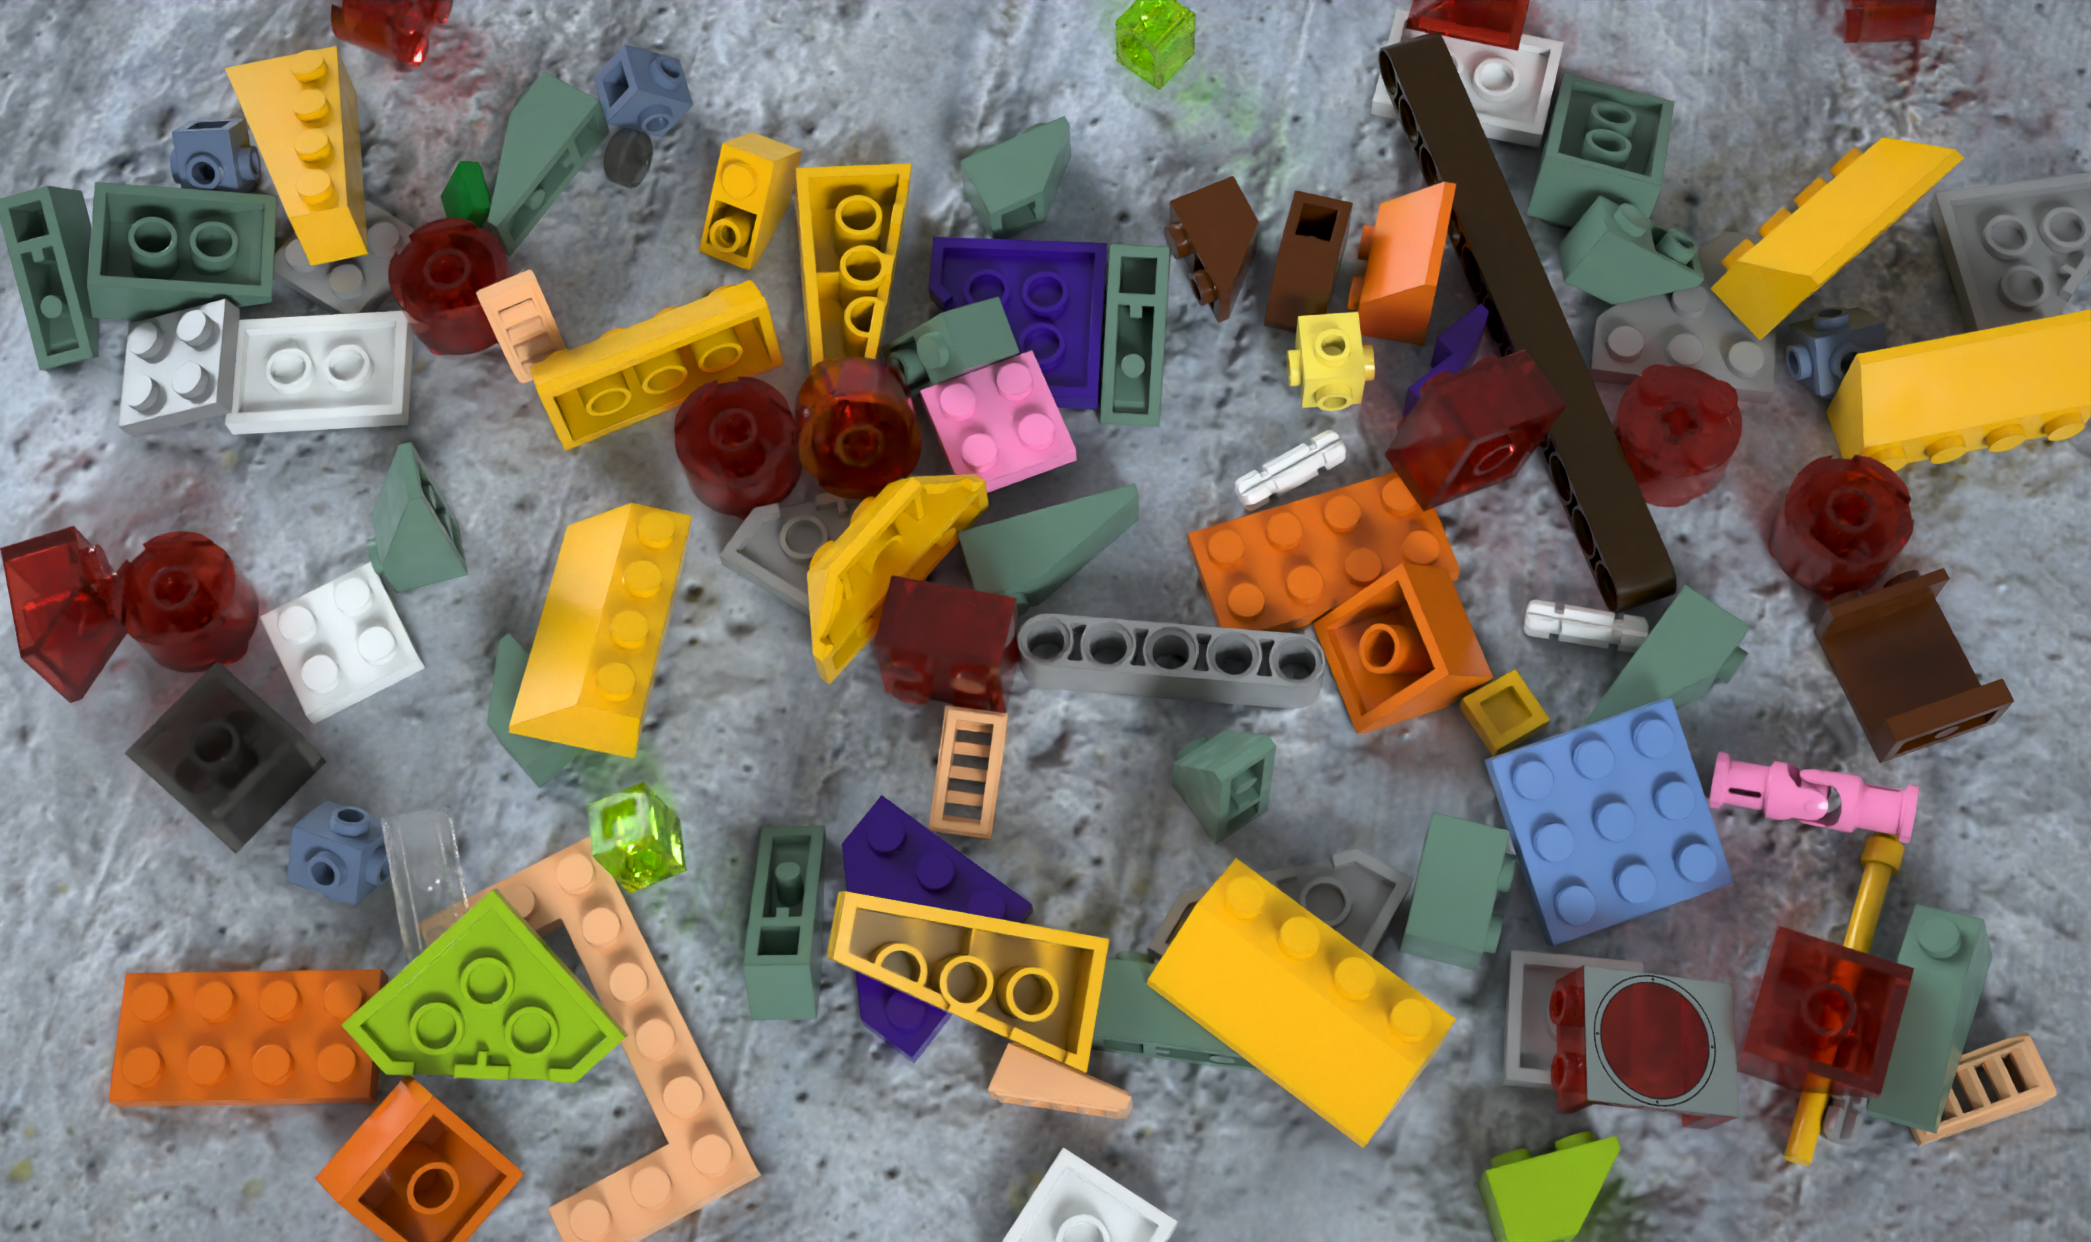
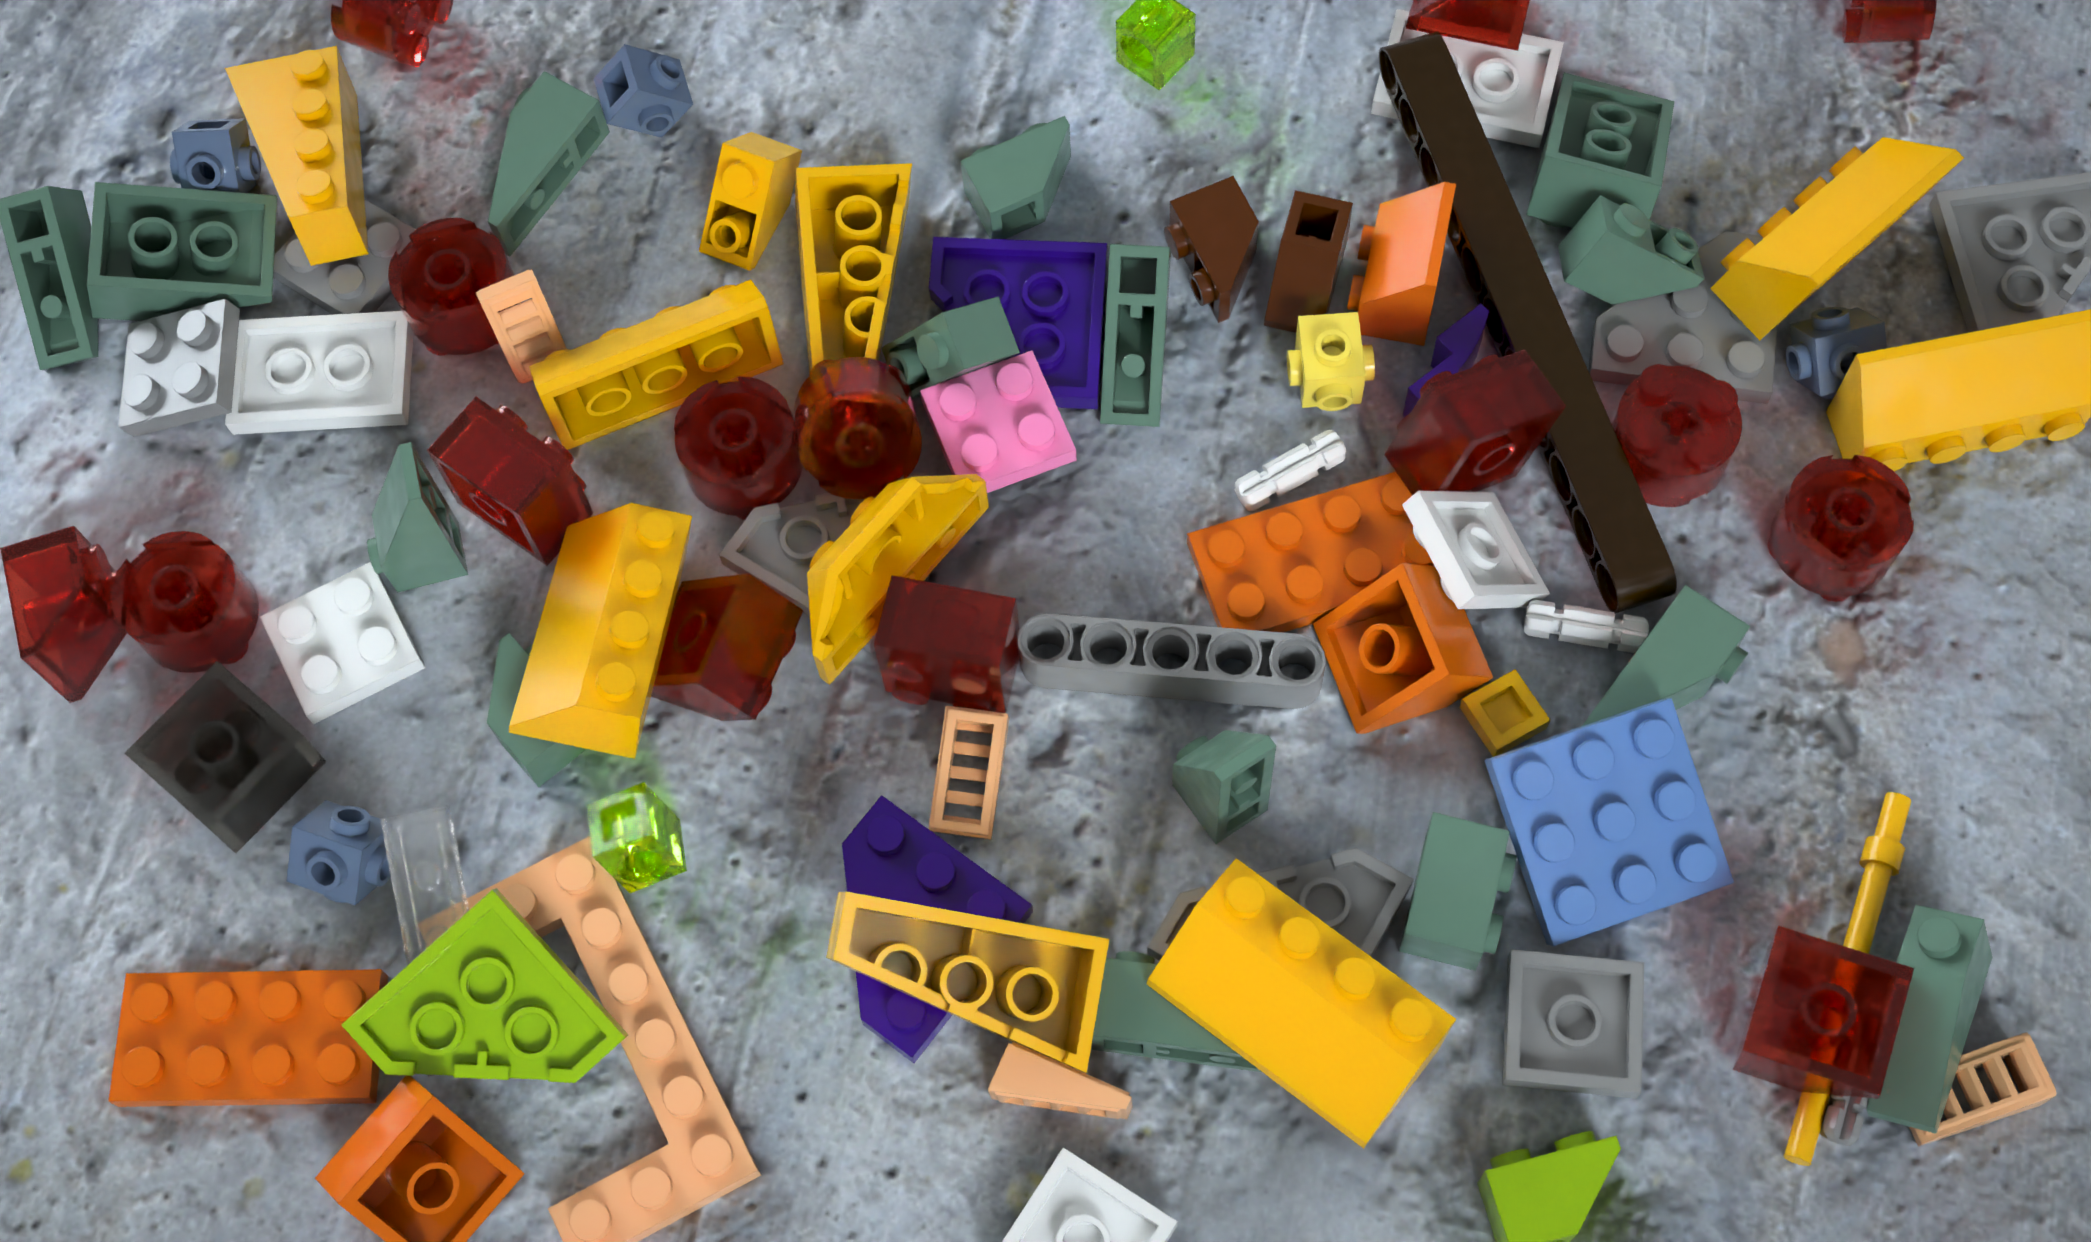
green tile [441,161,492,243] -> none
clear smoke tile [603,128,653,189] -> none
sand green slope [743,826,826,1021] -> none
sand green slope [957,484,1139,621] -> none
panel [1549,965,1739,1130] -> none
bright pink piece [1709,751,1919,844] -> none
reddish brown panel [1813,568,2014,763] -> none
none -> clear red brick [427,396,593,566]
none -> clear red slope [651,573,804,721]
none -> white plate [1402,491,1550,609]

